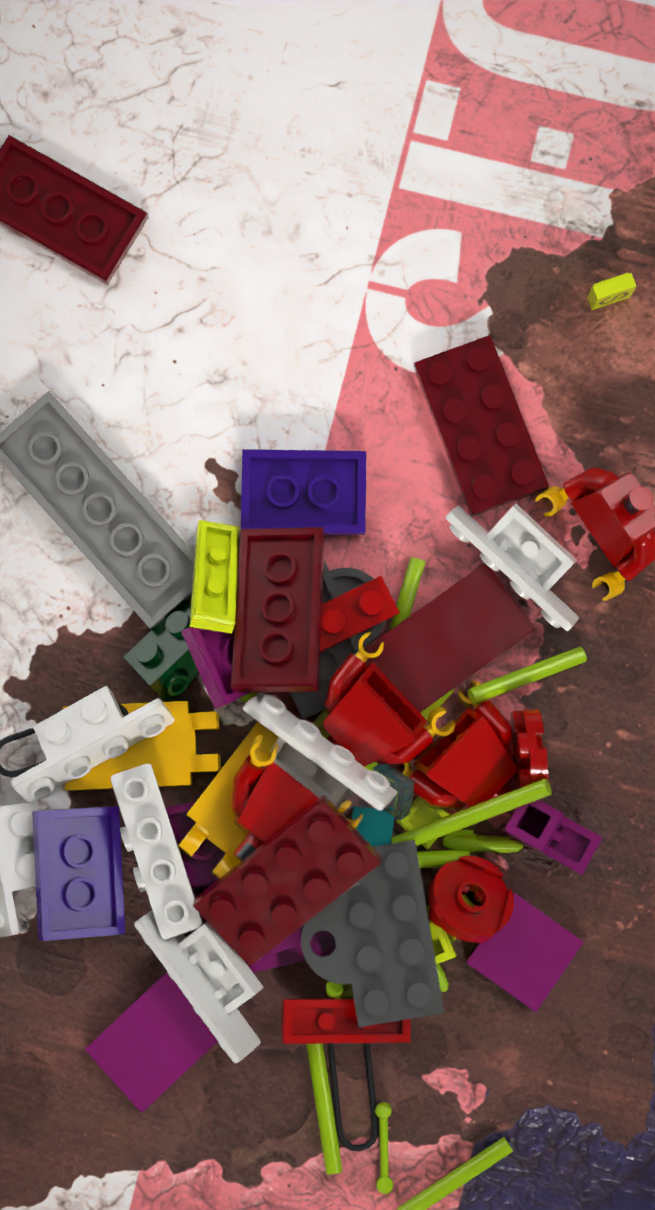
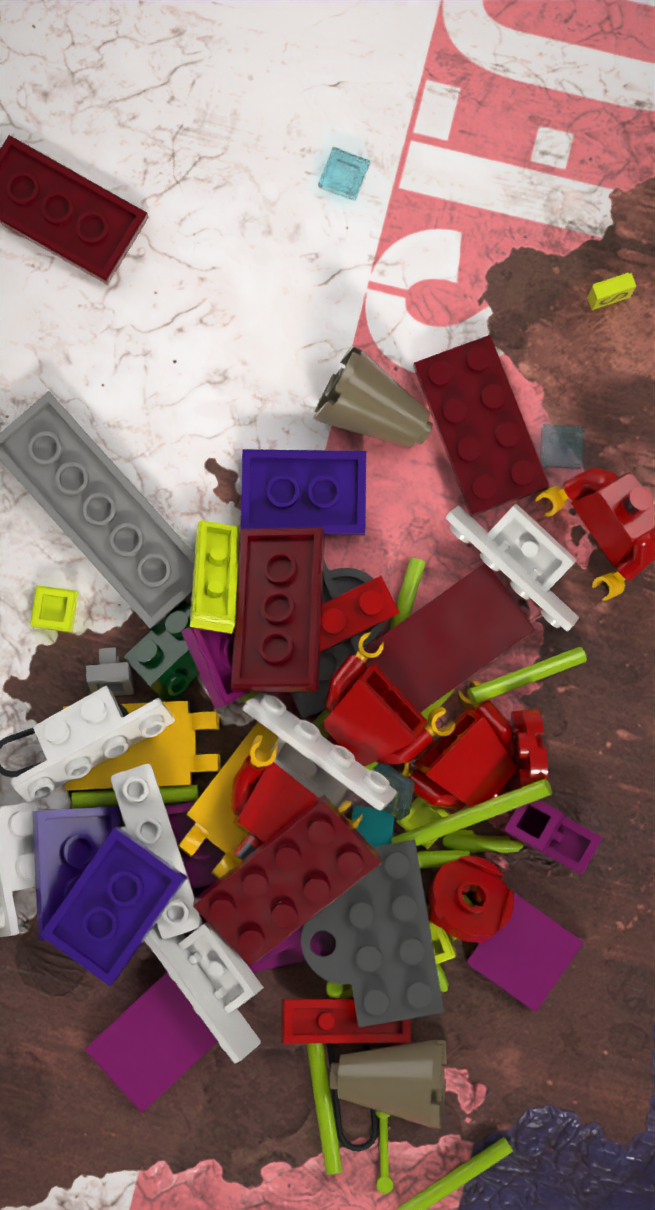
none -> neon yellow tile [30,585,79,633]
none -> dark purple plate [40,827,188,986]
none -> lime bar [72,784,199,809]
none -> light grey tile [86,647,134,696]
none -> dark tan cone [313,345,433,448]
none -> clear light blue tile [318,147,371,202]
none -> dark tan cone [330,1039,447,1129]
none -> clear light blue tile [540,424,584,470]

